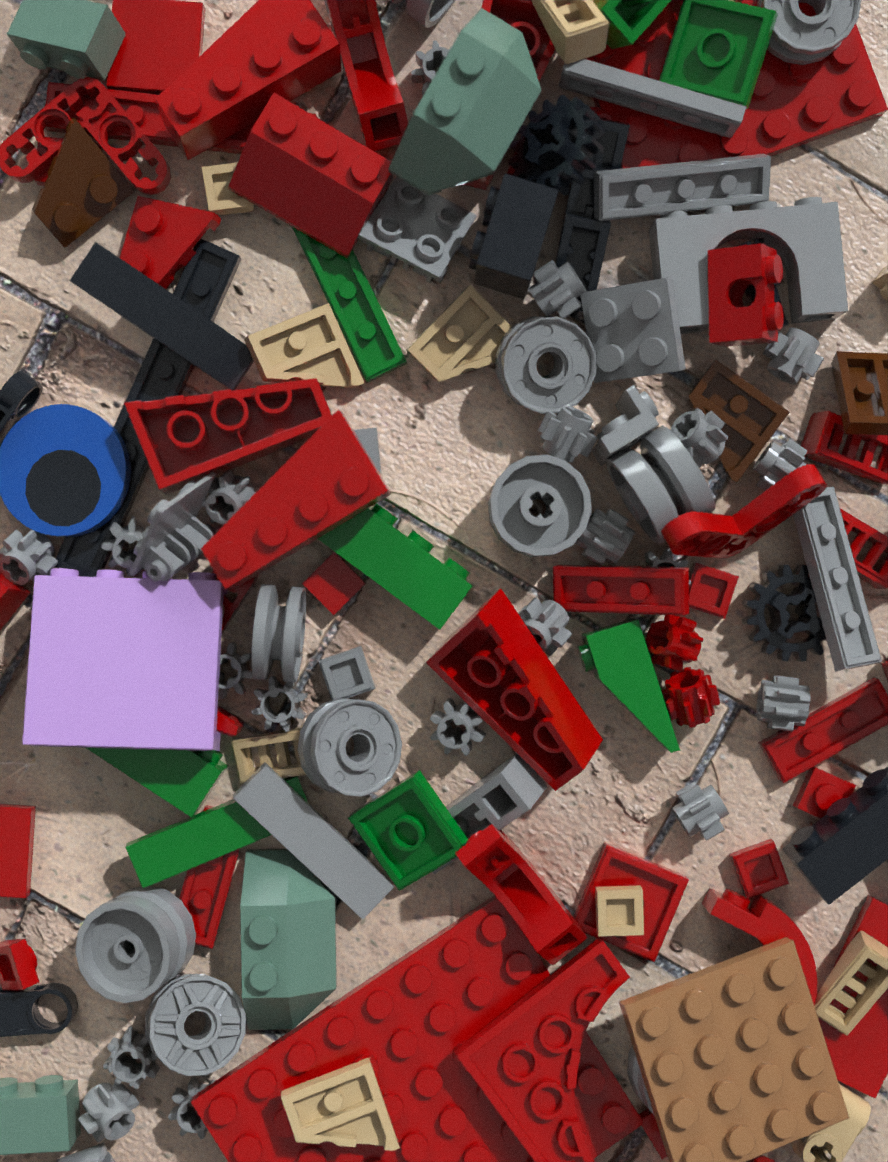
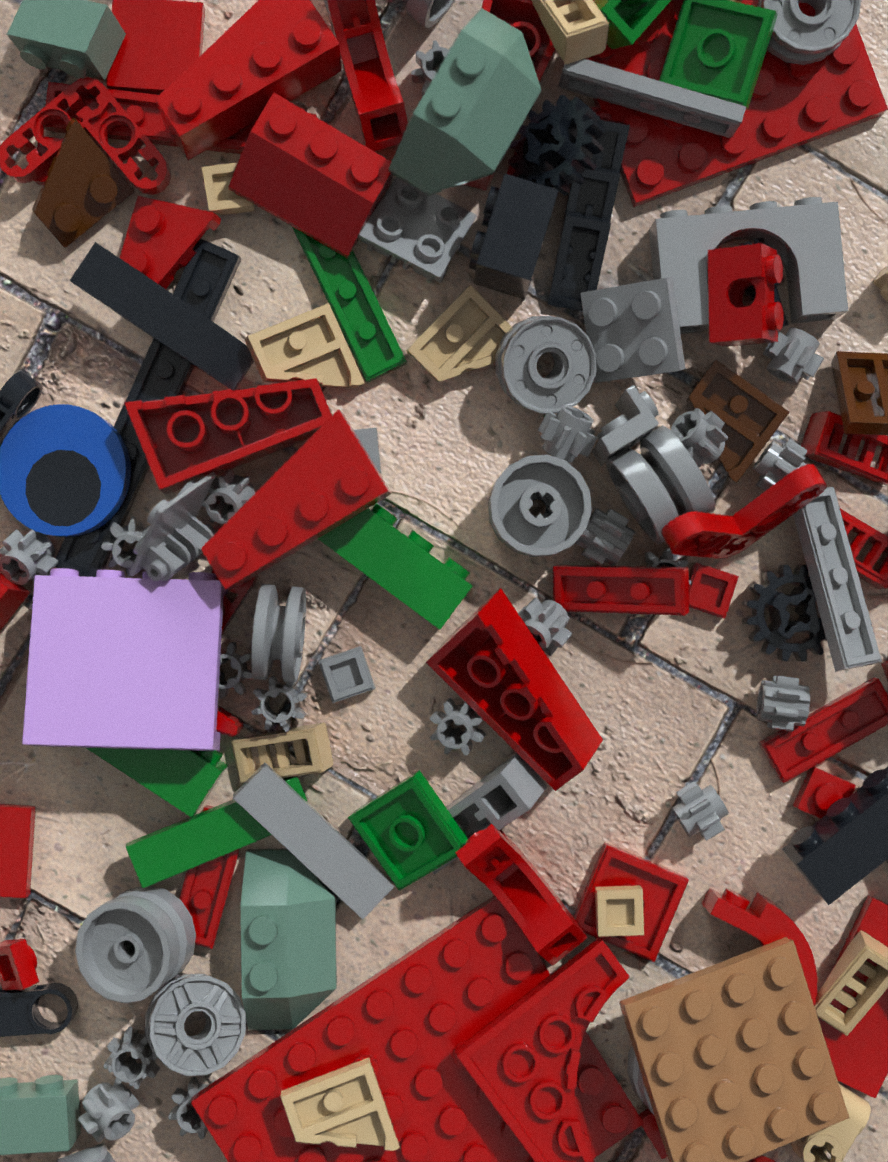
light grey wheel [298,698,402,797] -> none
red tile [302,552,366,615] -> none
light grey gear [529,260,586,319] -> none
green slope [577,618,680,753] -> none
light grey tile [594,154,771,221] -> none
red gear [646,615,703,672] -> none
red gear [661,667,720,728] -> none
red tile [729,839,789,899] -> none

